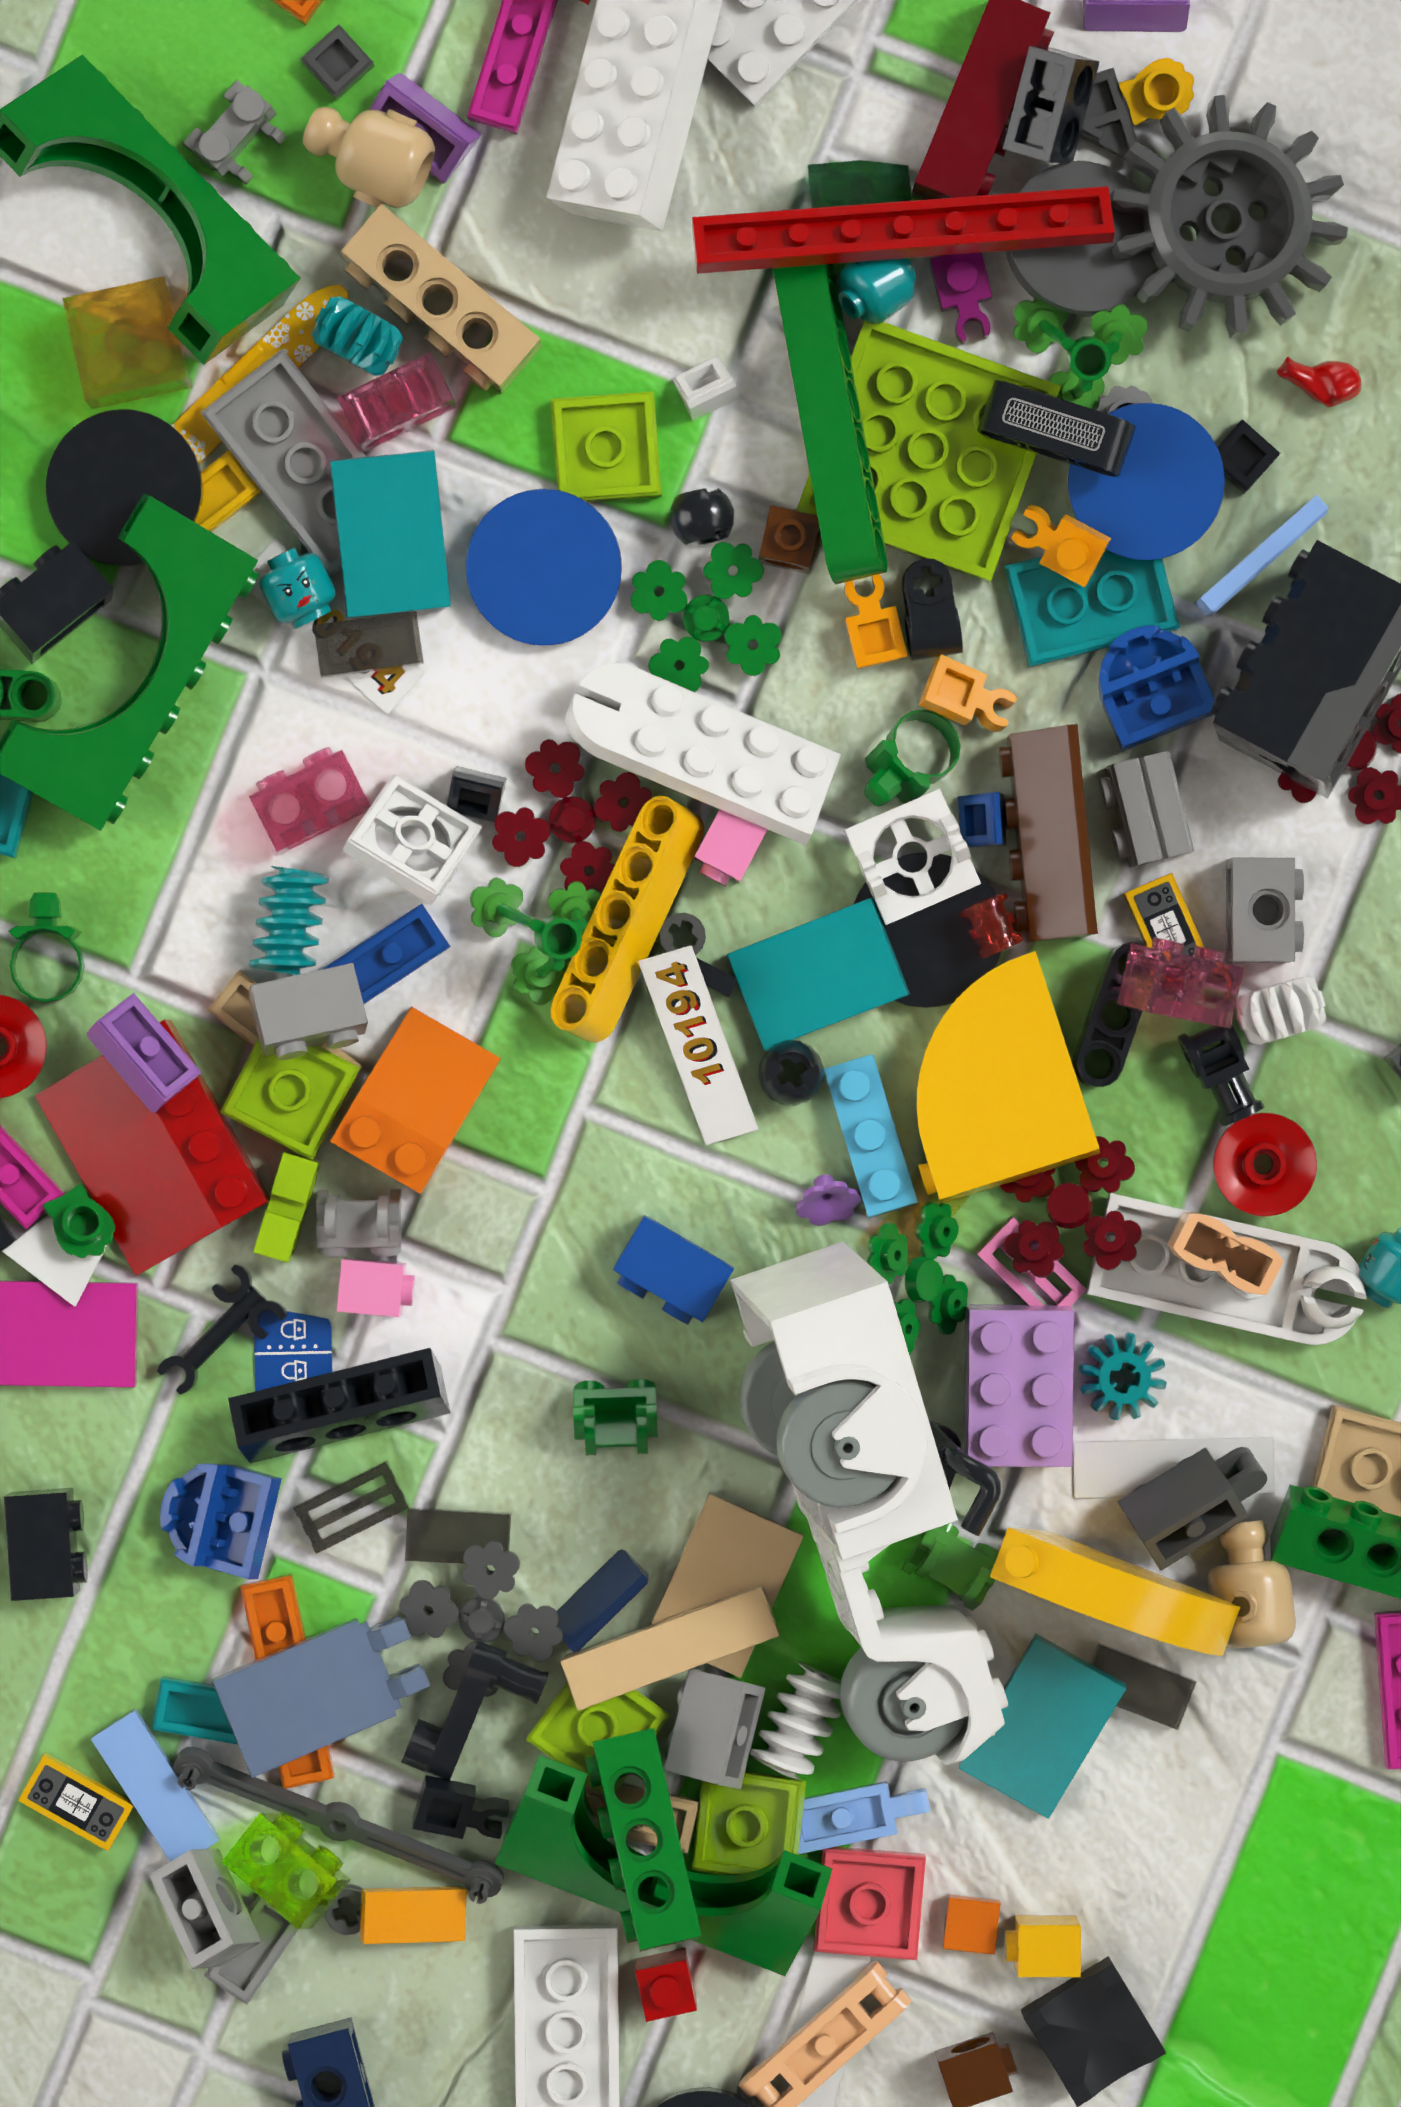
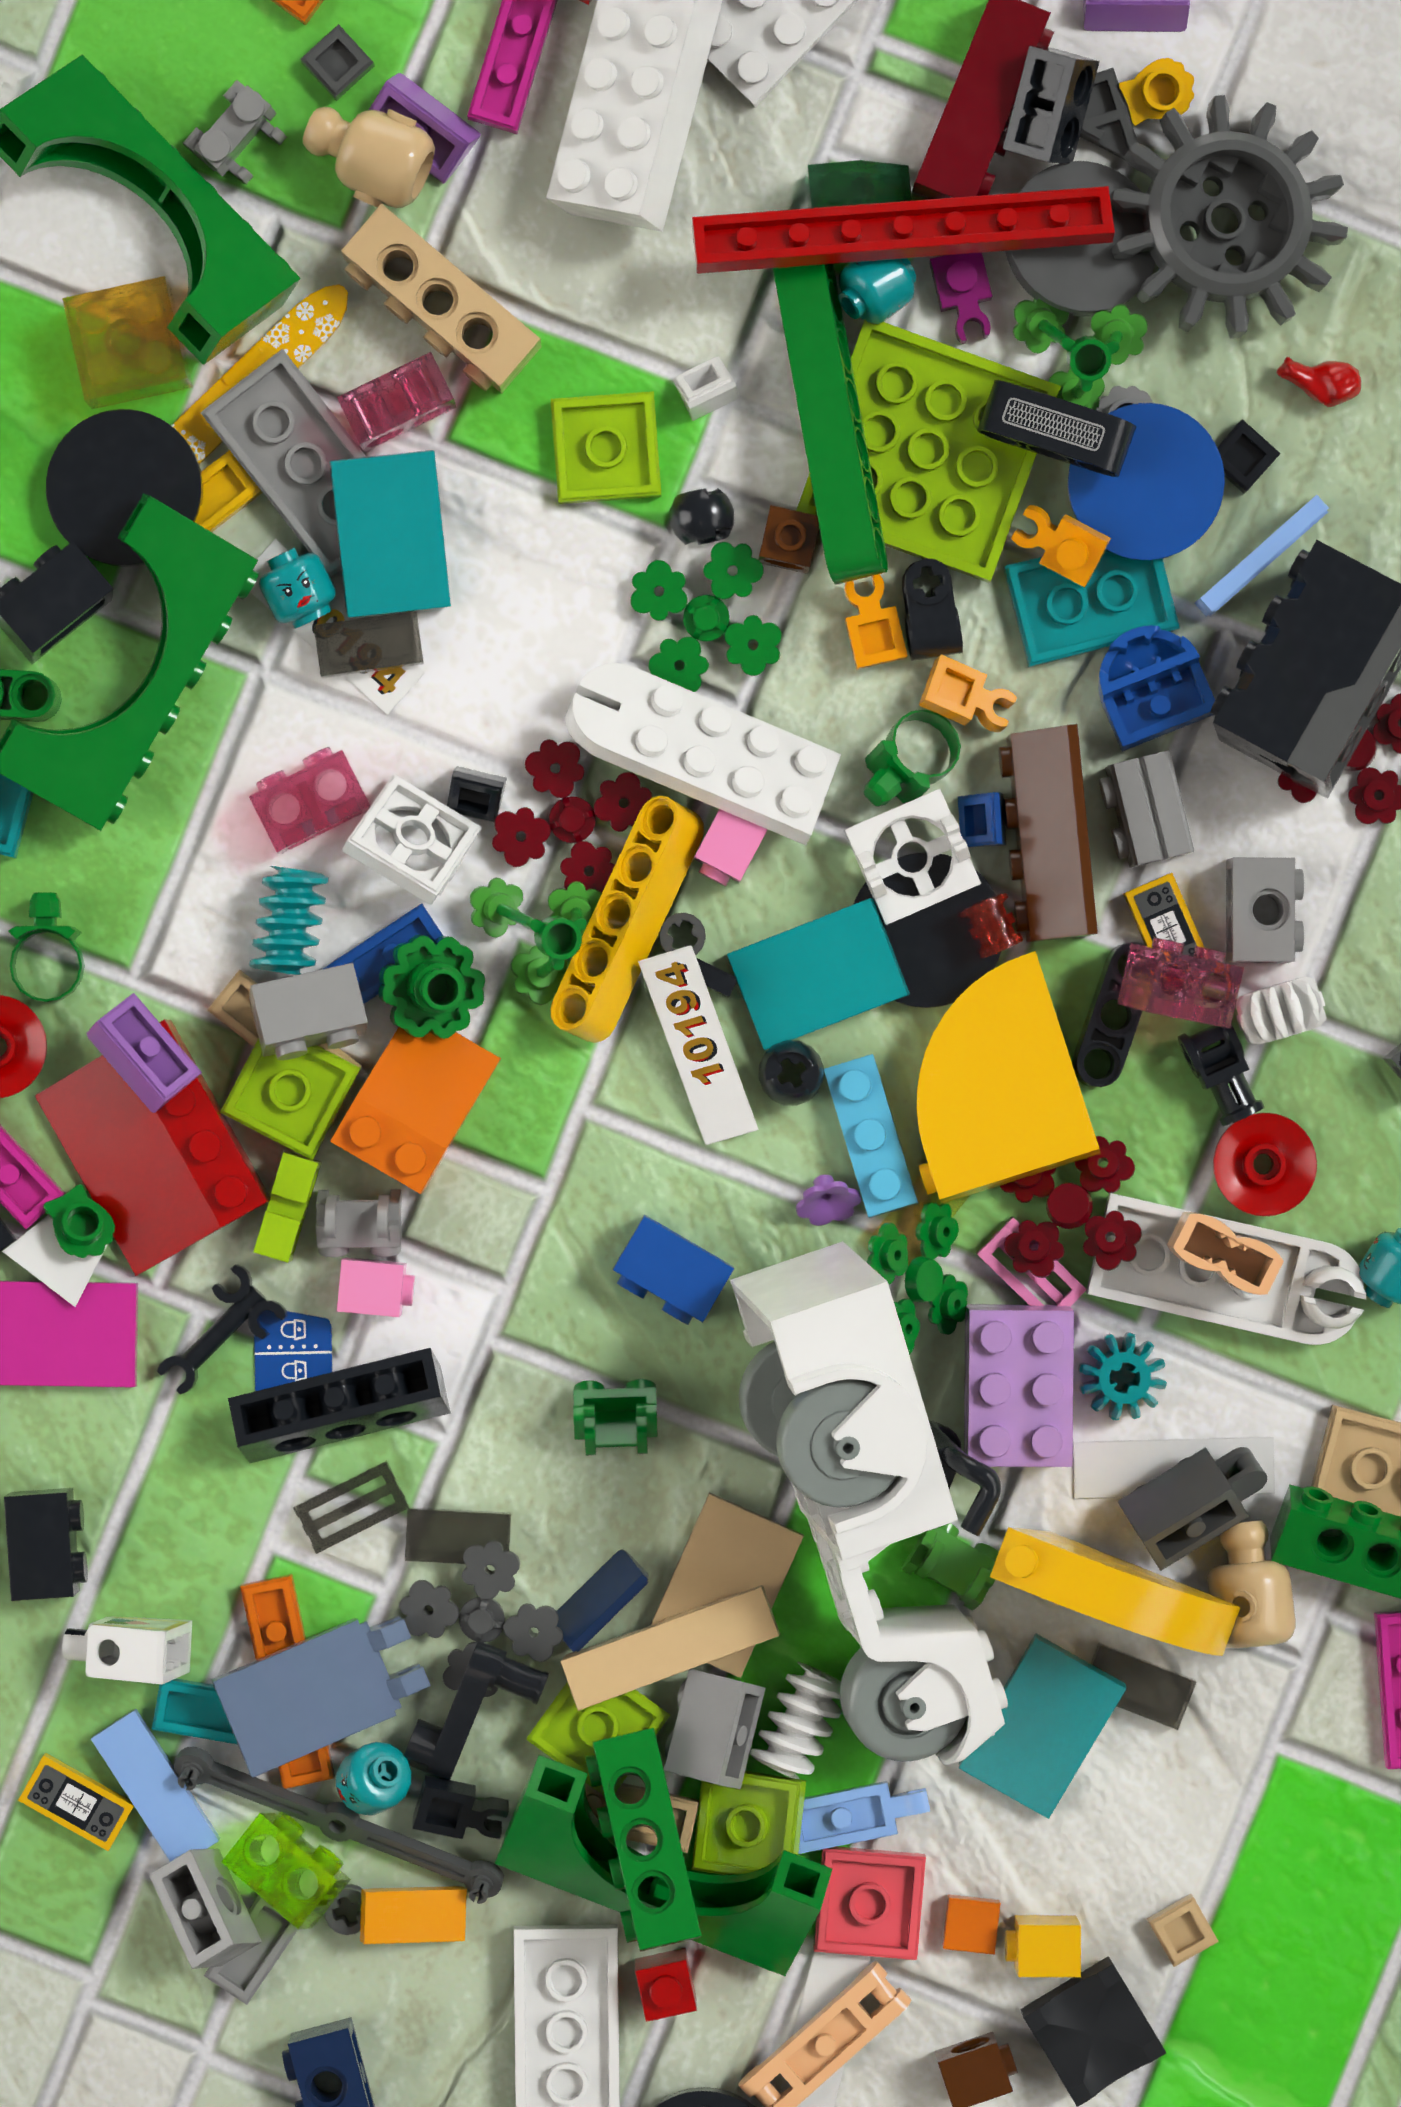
blue slope [160,1463,282,1580] -> none
teal gear [311,296,403,376] -> none
blue tile [466,489,622,646] -> none
none -> white torso [62,1616,192,1684]
none -> teal head [335,1742,412,1816]
none -> green plant [378,934,485,1039]
none -> tan tile [1147,1894,1219,1967]

